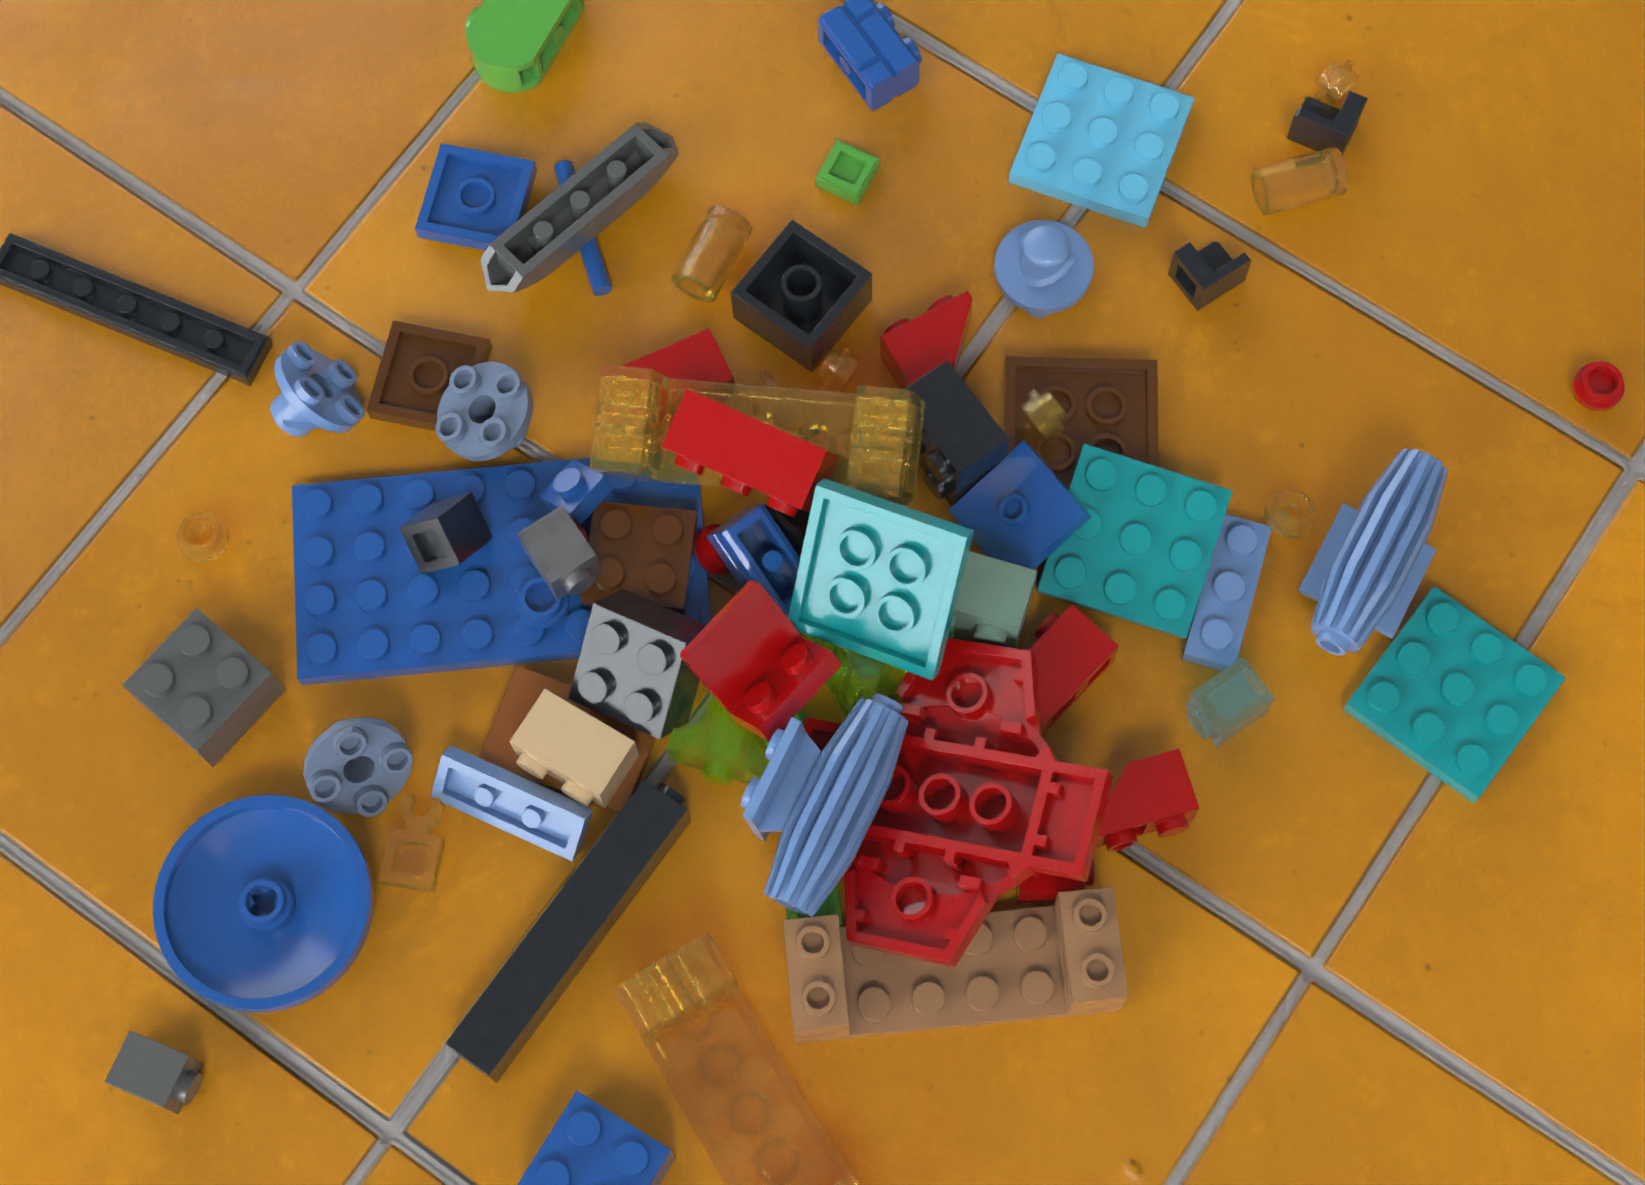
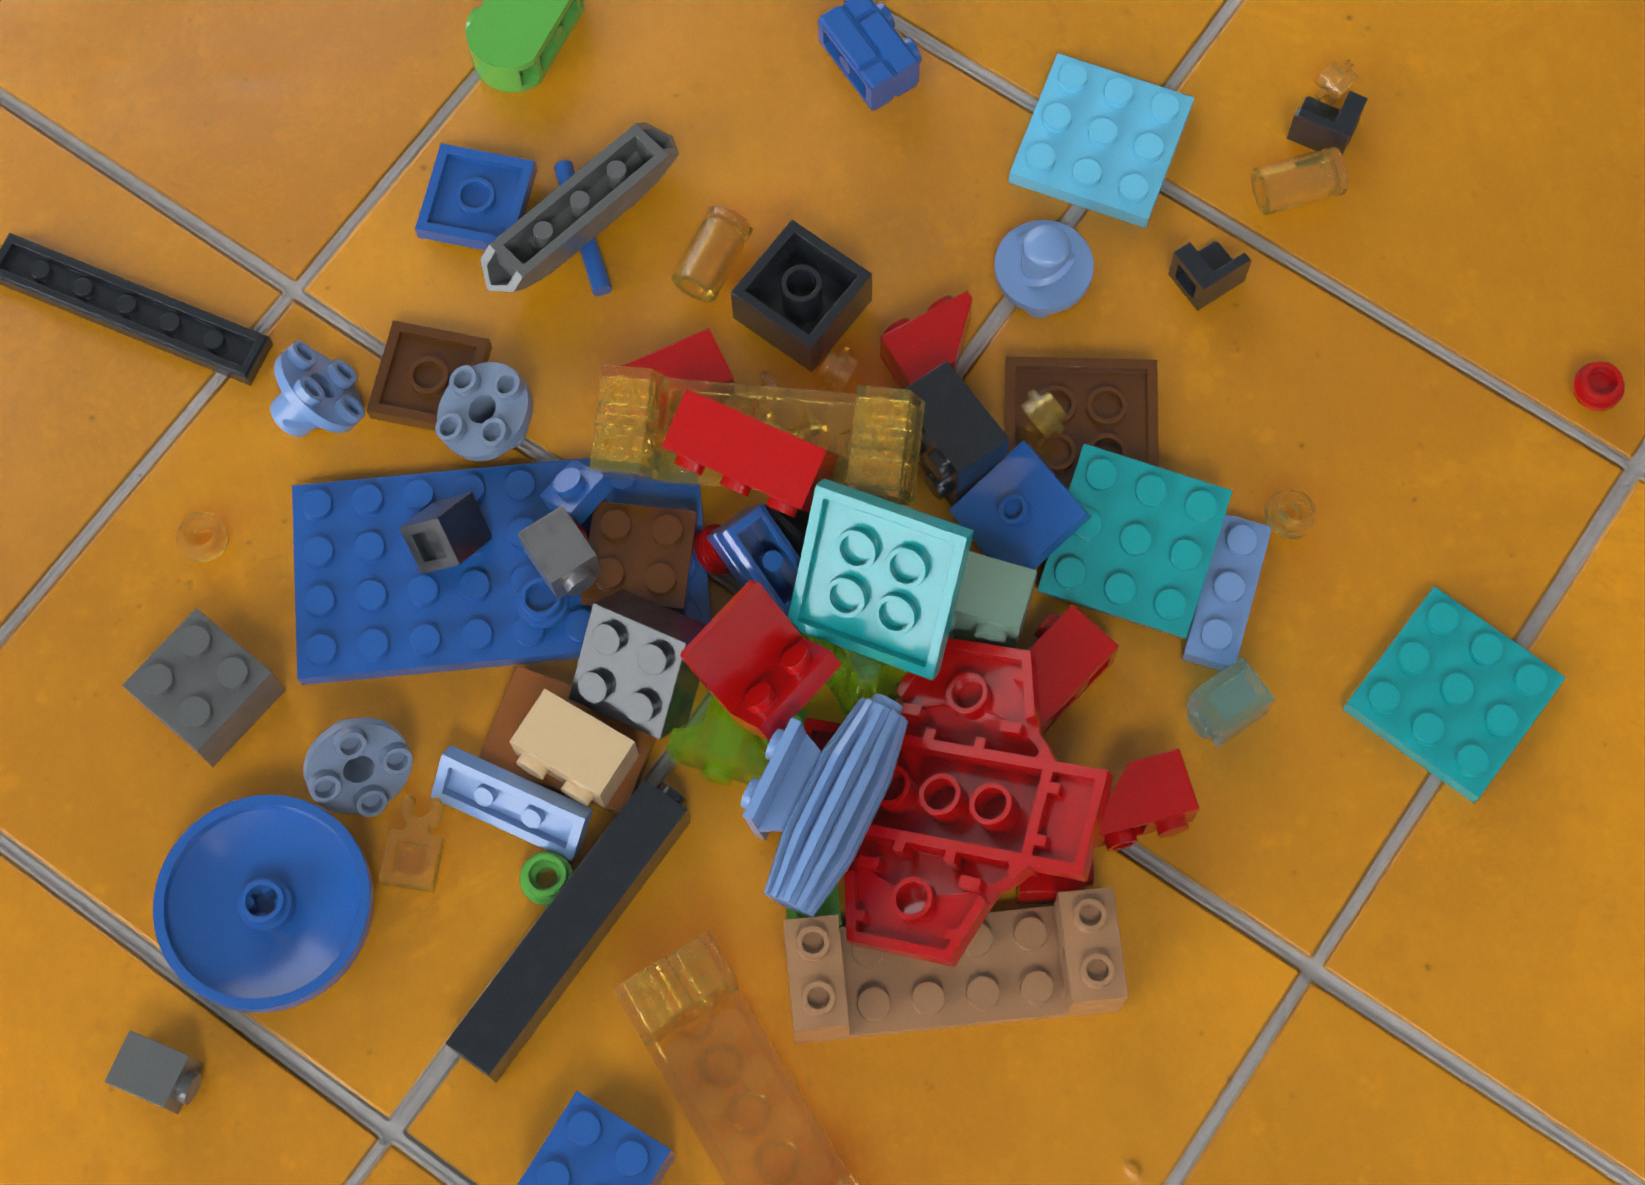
bright green tile [815,140,880,206] -> none
medium blue plate [1298,448,1448,656] -> none
none -> bright green plate [520,851,573,906]

